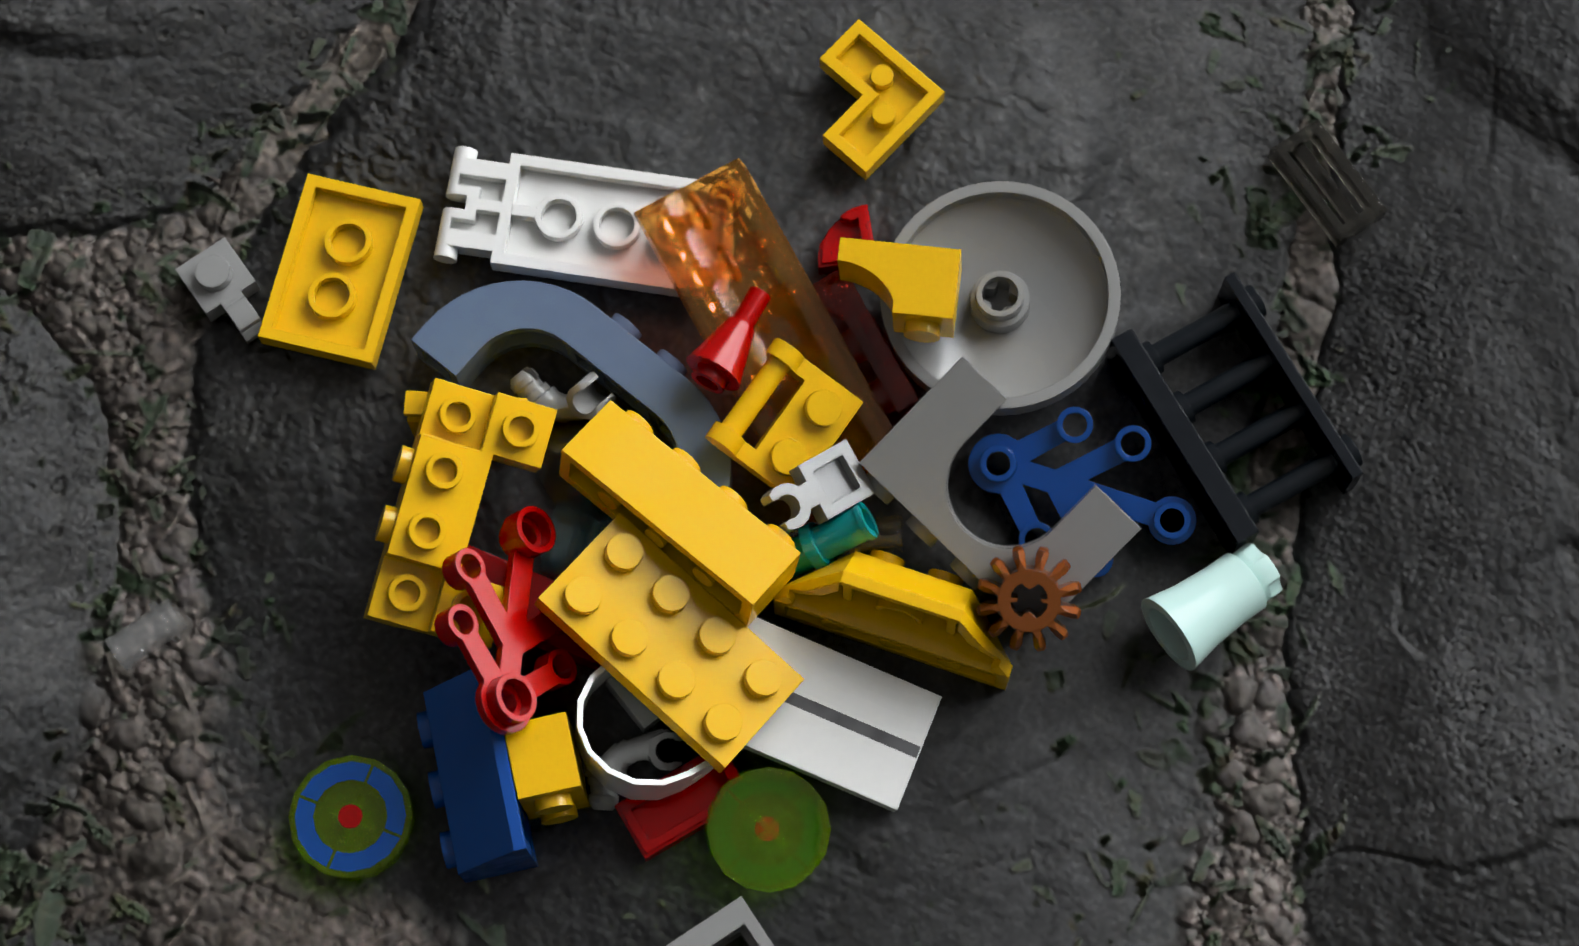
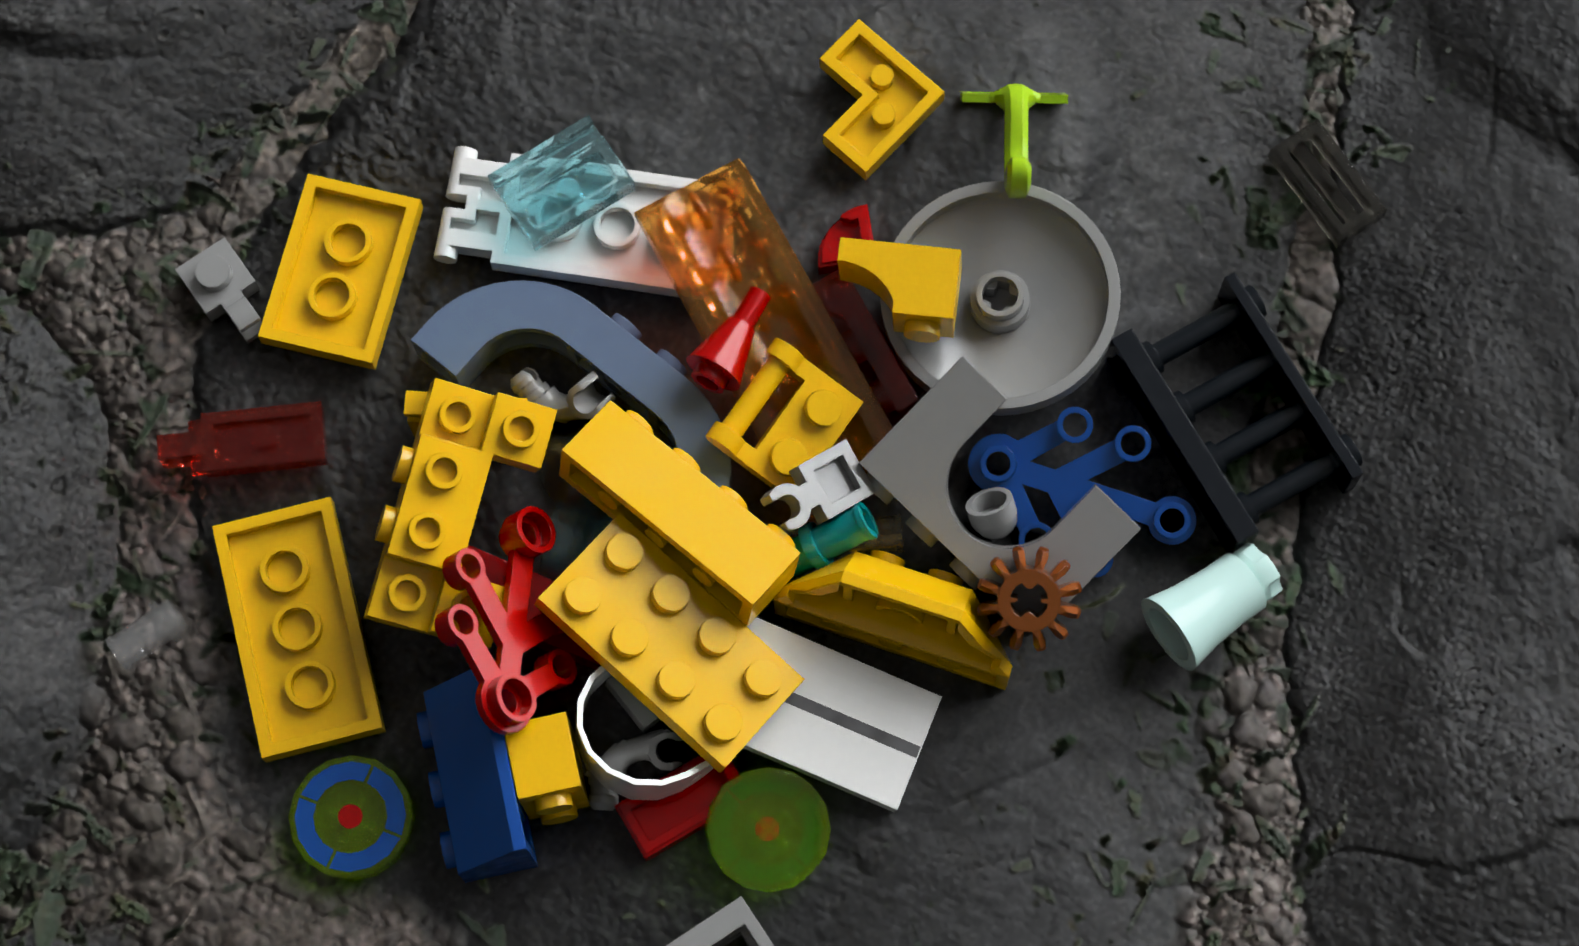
none -> clear red hinge [156,401,328,478]
none -> yellow plate [212,497,386,763]
none -> clear light blue plate [488,115,636,251]
none -> lime piece [960,83,1068,199]
none -> light grey hinge [965,487,1018,540]

